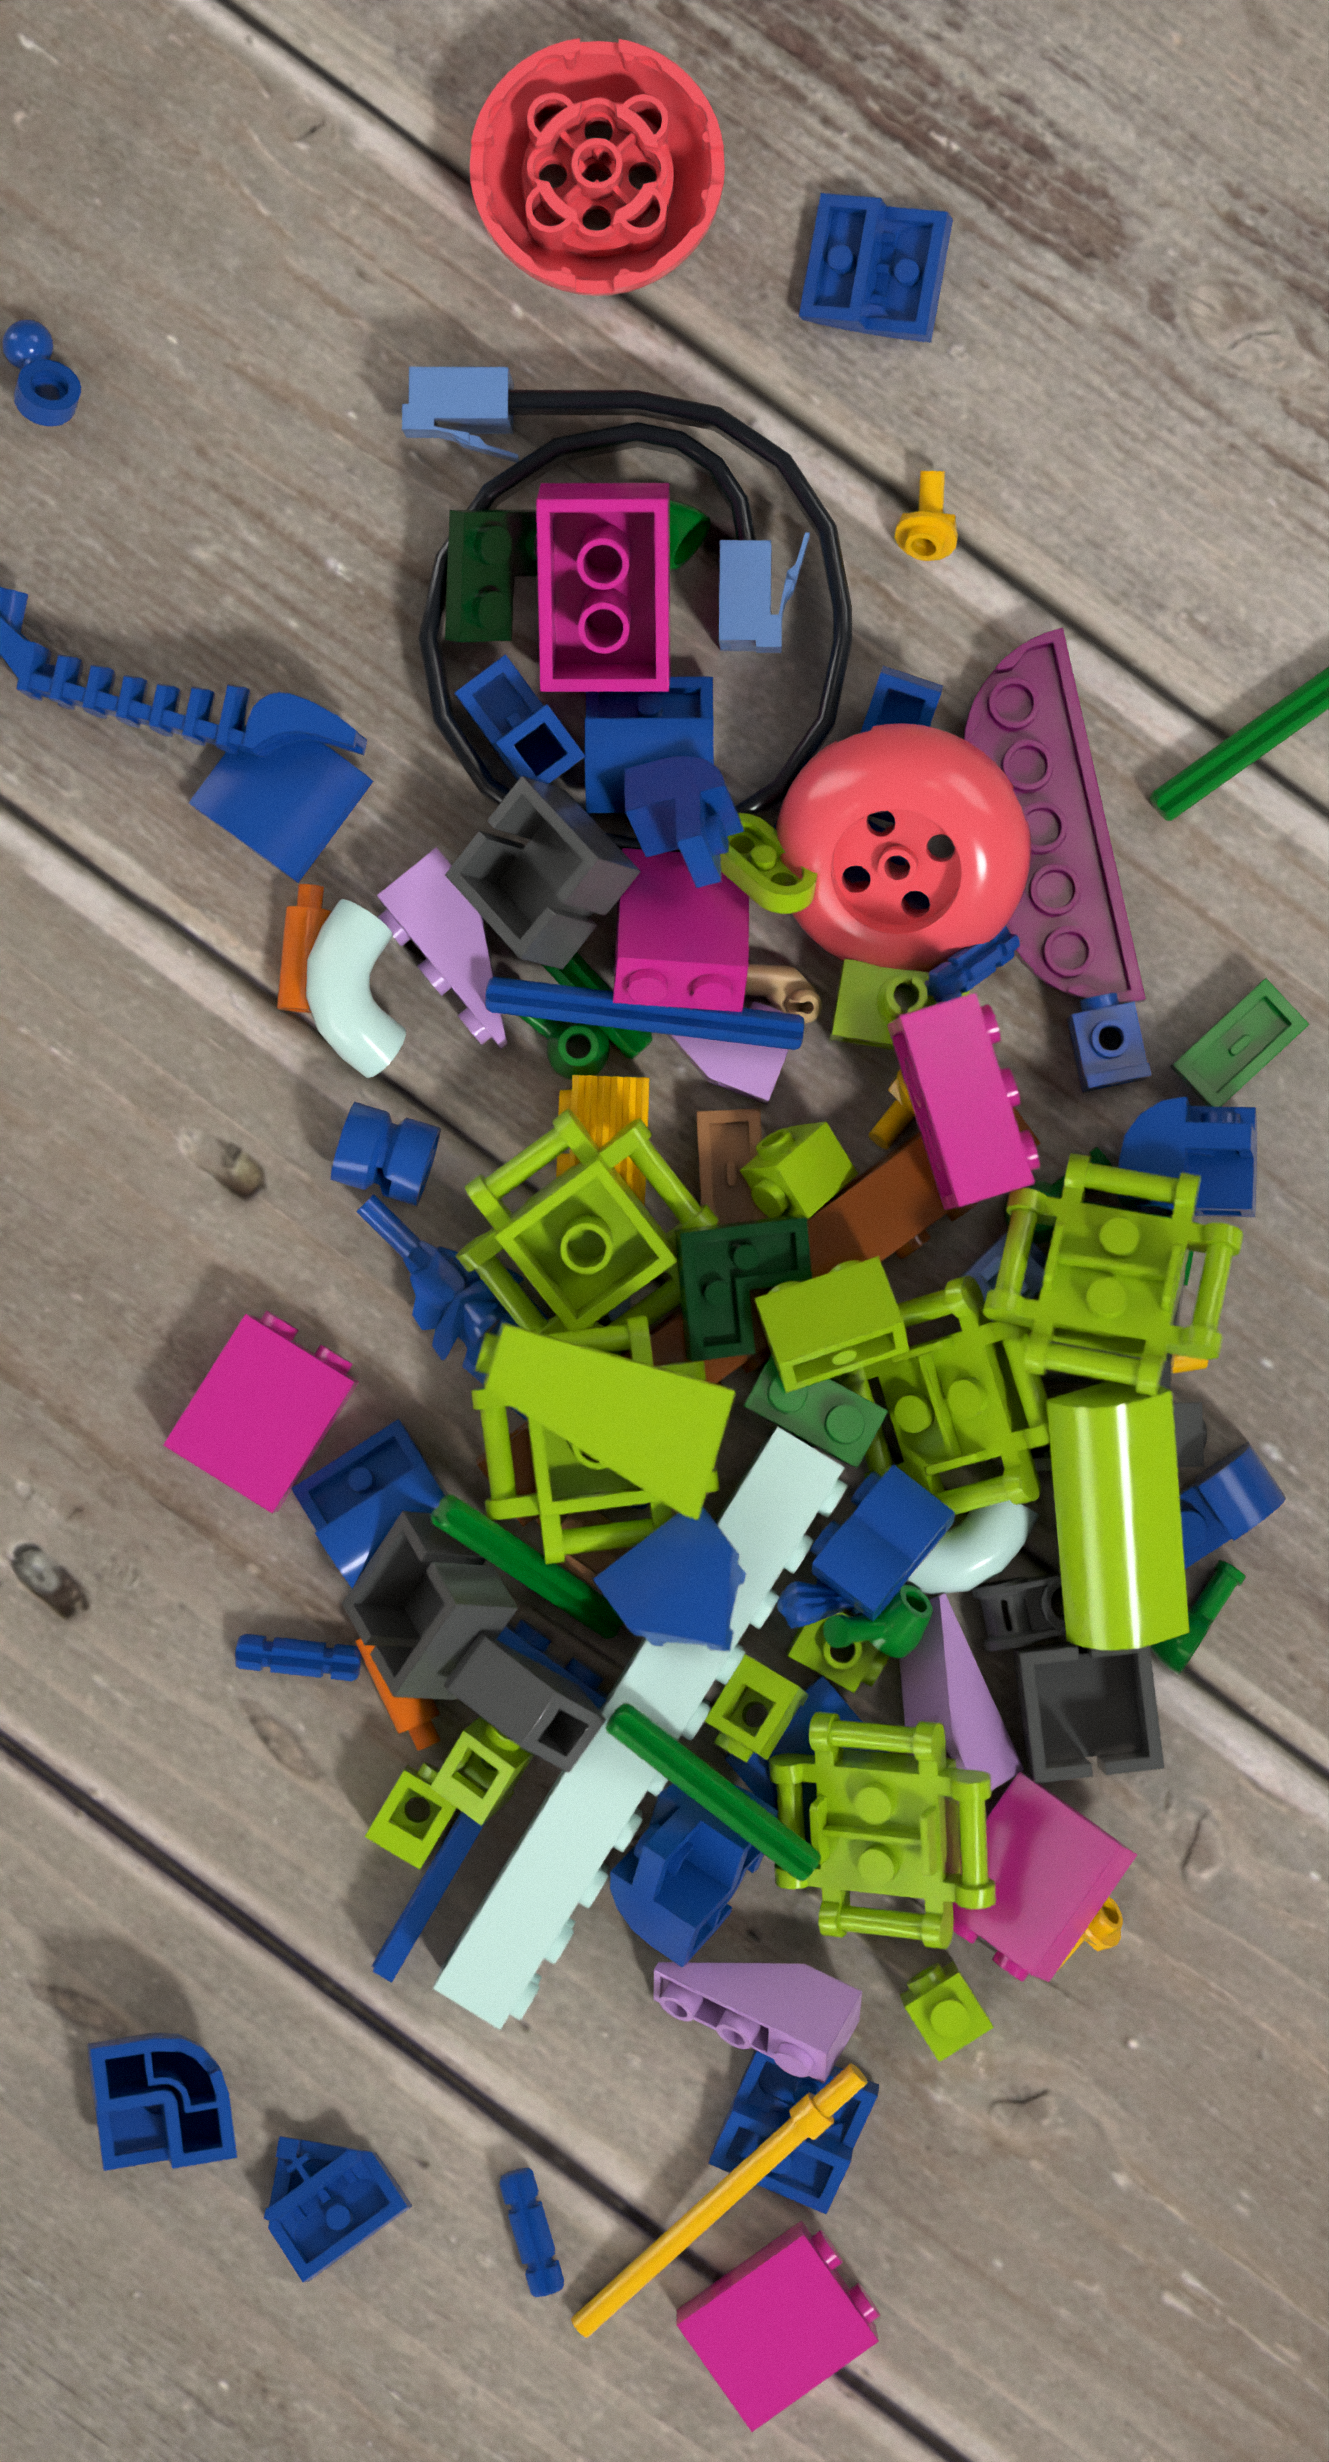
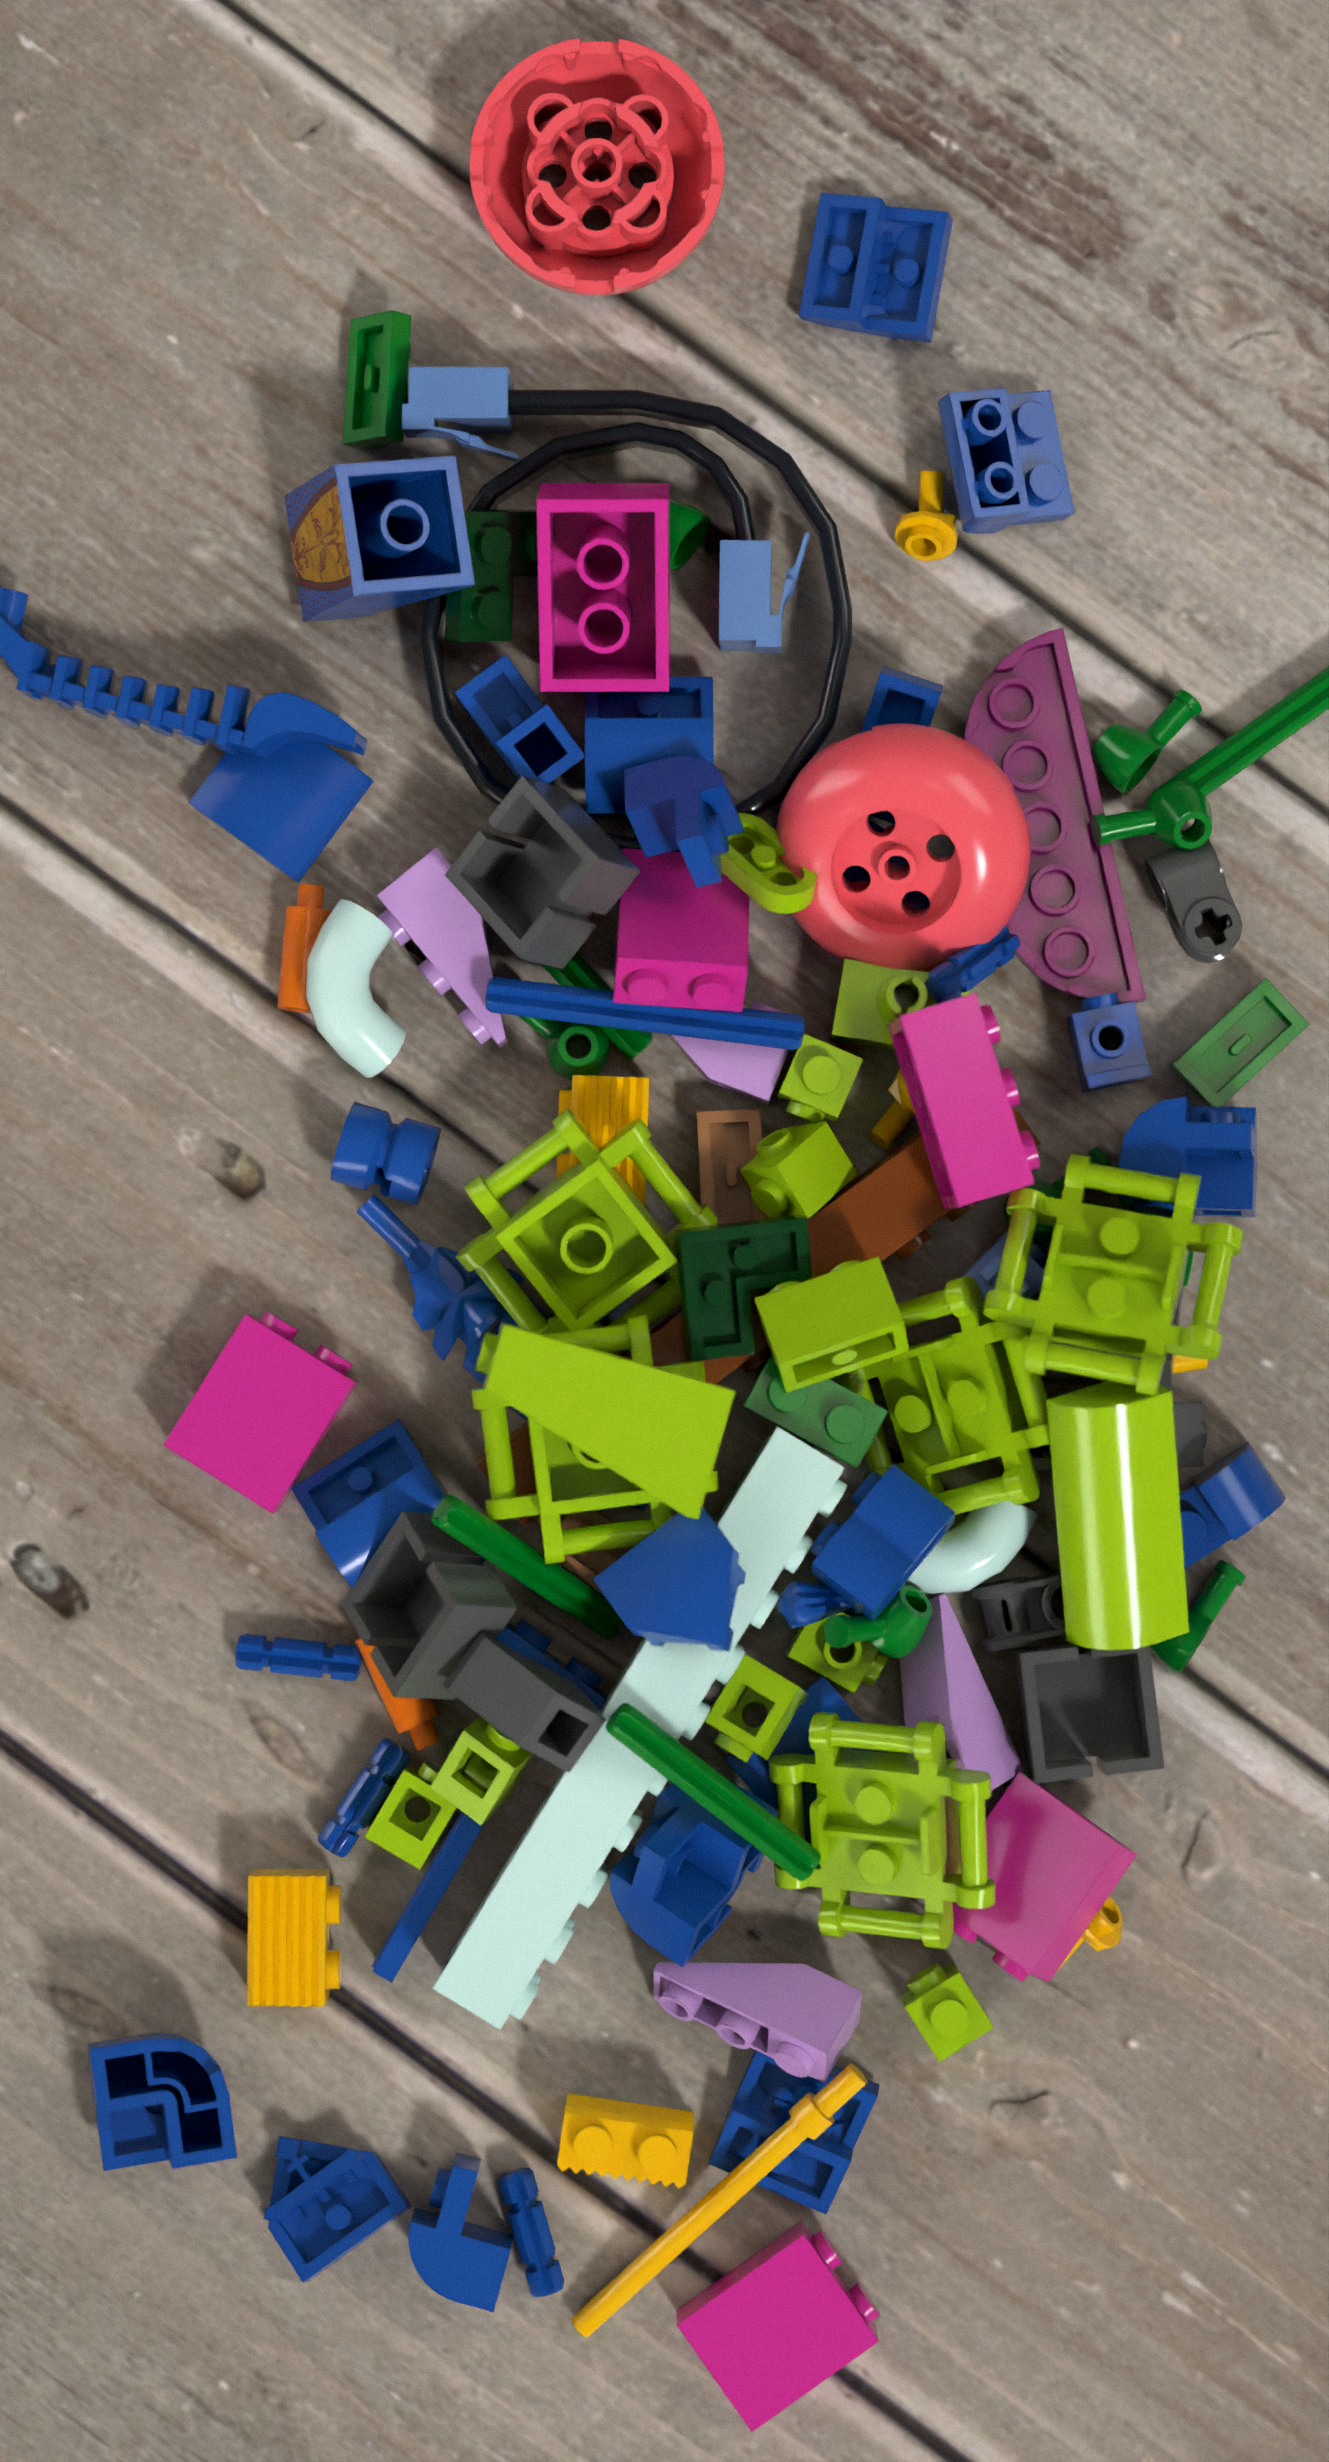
blue plate [2,319,81,426] -> none
tan arm [745,964,822,1024] -> none
none -> yellow brick [247,1869,342,2007]
none -> blue slope [284,456,475,622]
none -> blue axle [318,1738,411,1858]
none -> green plate [343,310,411,450]
none -> blue brick [408,2152,513,2312]
none -> yellow brick [557,2093,694,2189]
none -> lime brick [777,1033,863,1124]
none -> blue brick [938,388,1075,534]
none -> green bar [1091,689,1202,795]
none -> green bar [1091,781,1212,849]
none -> dark grey piece [1144,839,1242,964]

